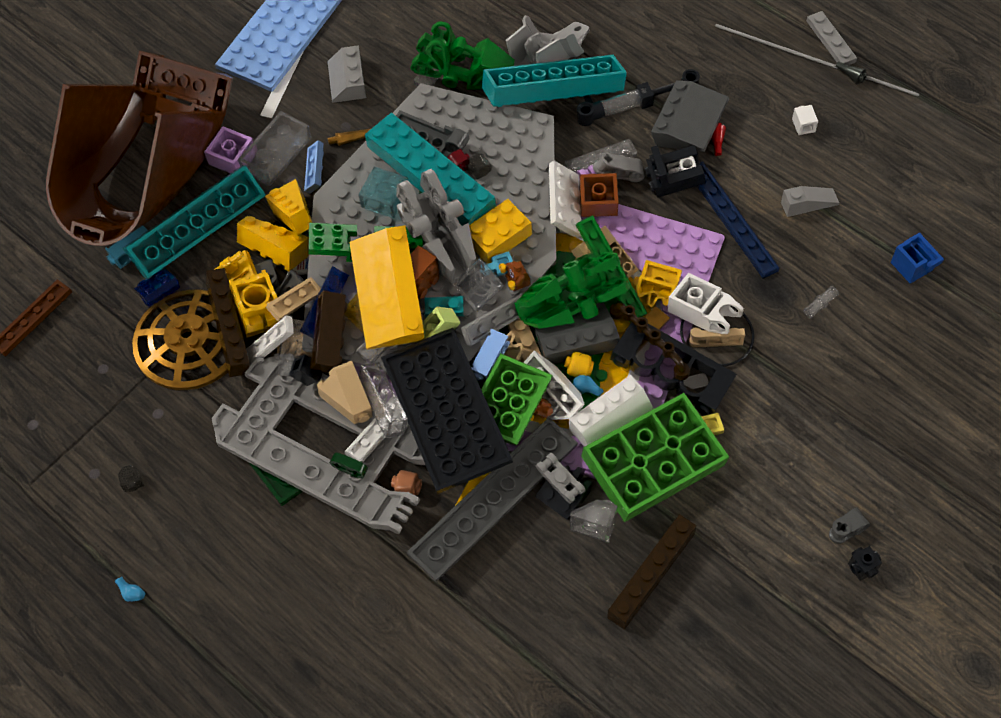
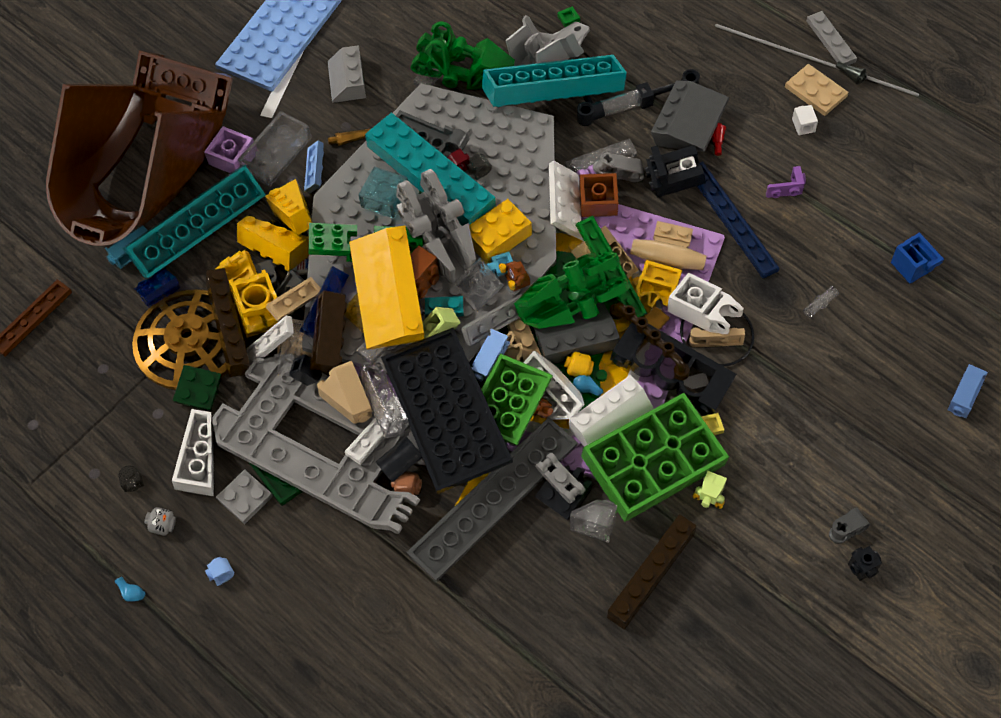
dark green beam [329,453,368,478] -> none
light grey slope [781,186,839,217] -> none
none -> light grey head [144,507,176,536]
none -> white wedge [172,409,214,496]
none -> dark green plate [173,365,222,411]
none -> light blue plate [205,557,234,586]
none -> light grey plate [216,470,273,525]
none -> black brick [376,436,422,482]
none -> green plate [557,6,580,27]
none -> tan plate [630,221,707,270]
none -> yellowish green piece [693,471,727,509]
none -> medium lavender bracket [766,166,806,198]
none -> tan plate [785,64,849,116]
none -> medium blue window [948,364,988,418]

